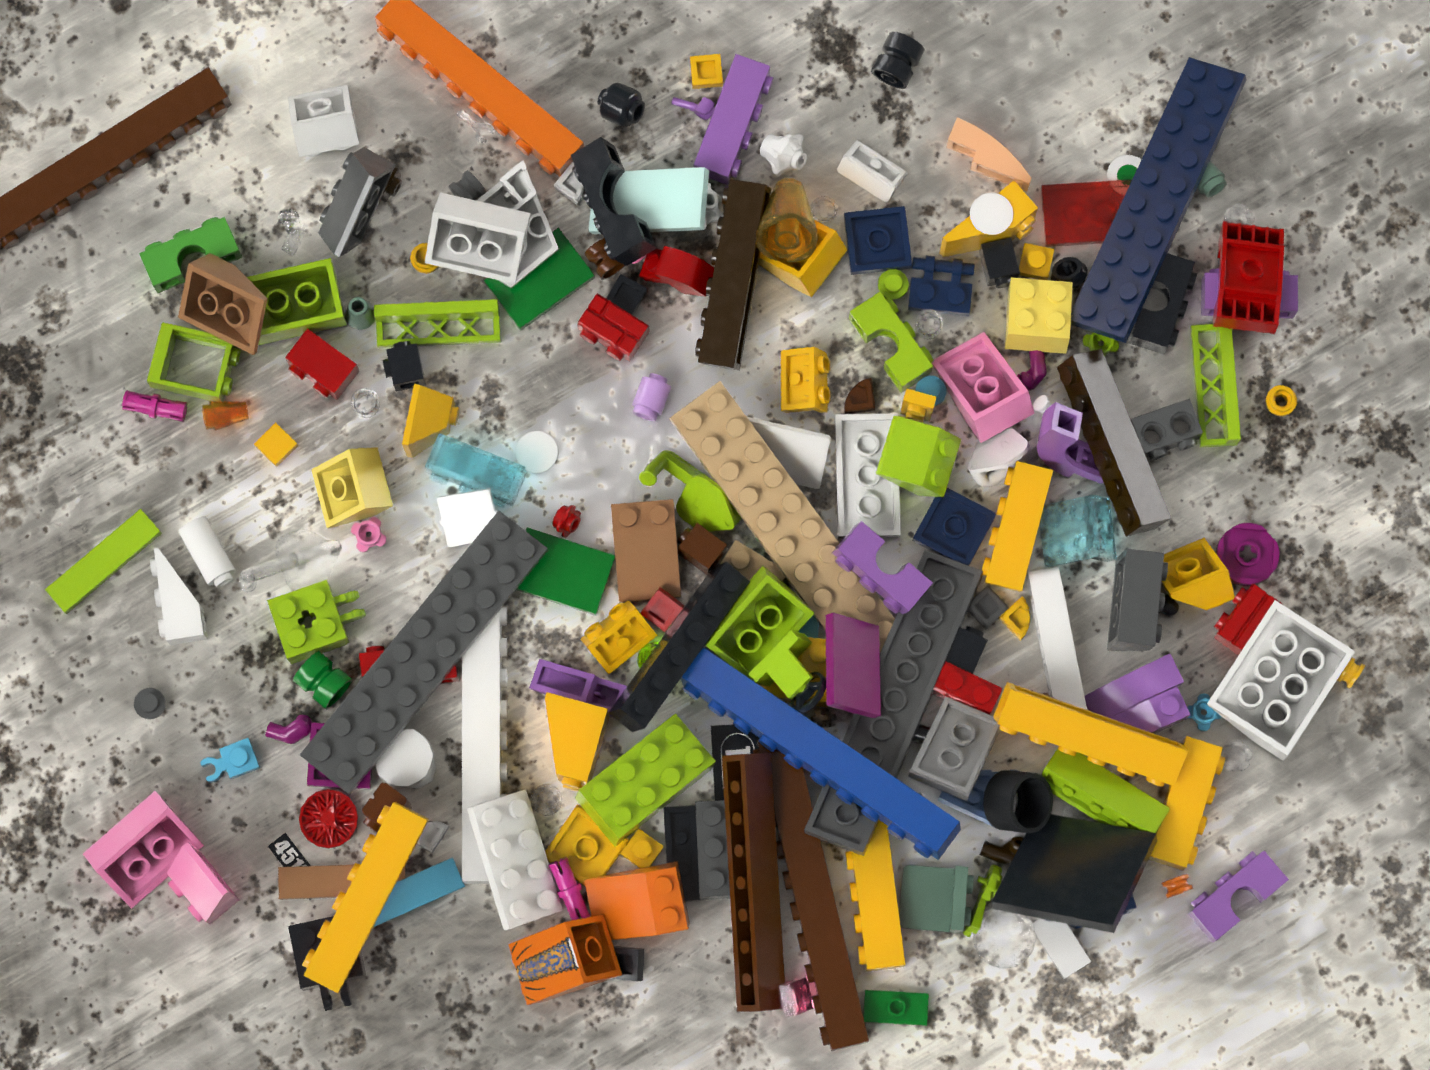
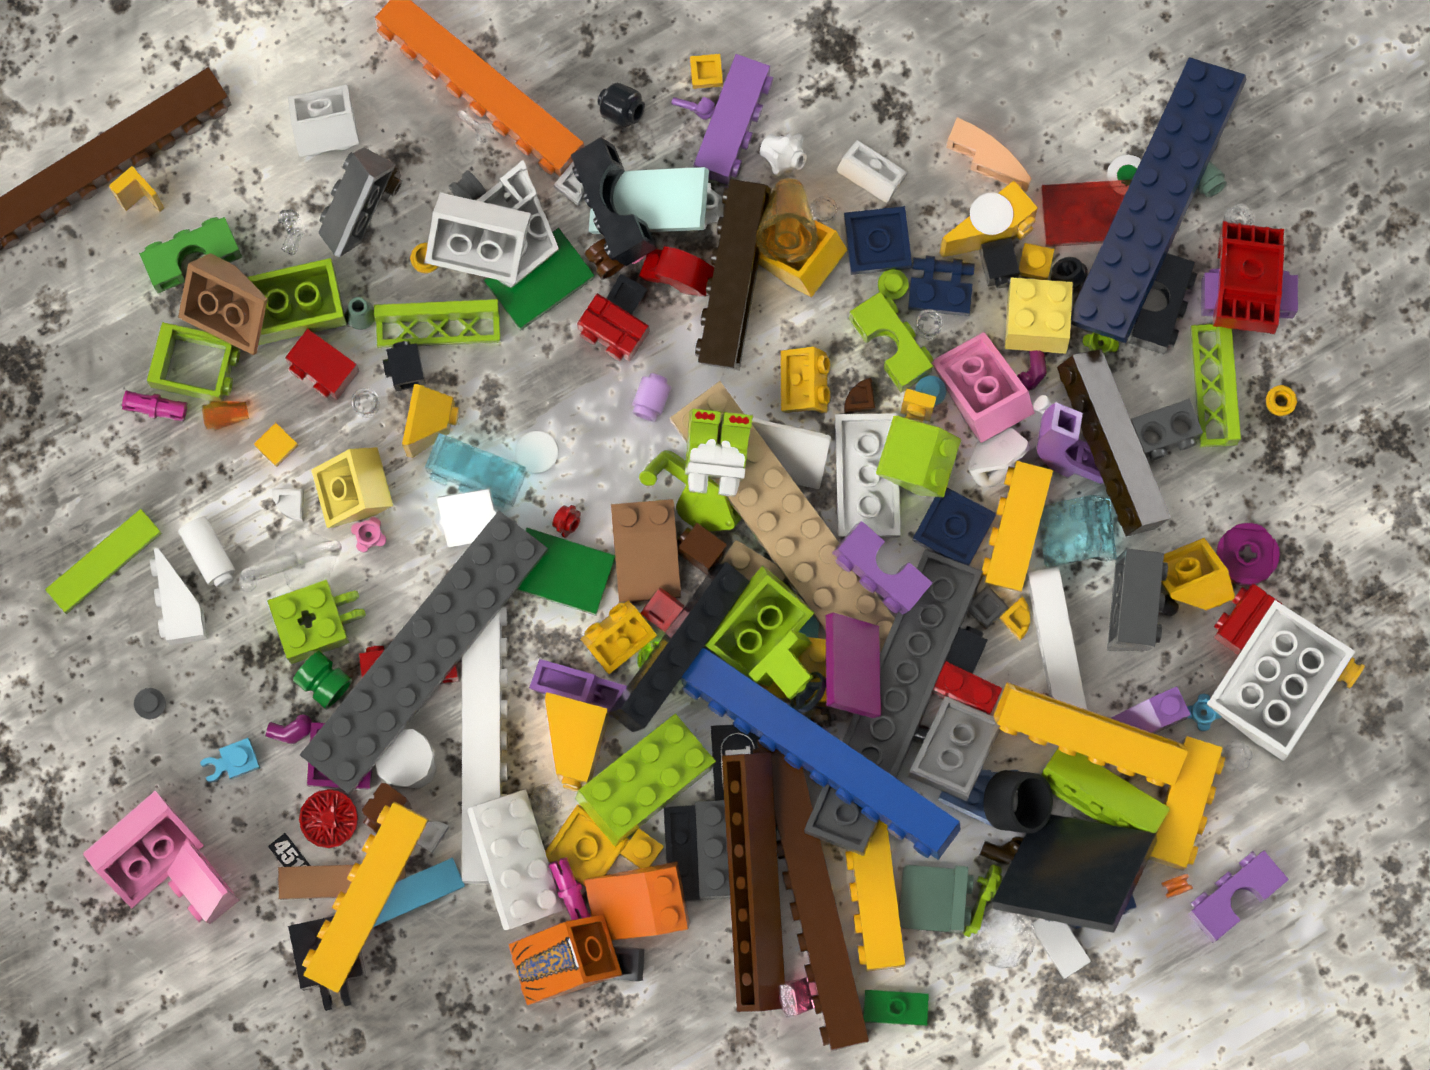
black wheel [871,32,925,89] -> none
medium lavender slope [1085,654,1184,718] -> none
none -> yellow panel [109,166,165,212]
none -> white tile [272,489,304,522]
none -> hips [685,409,753,497]

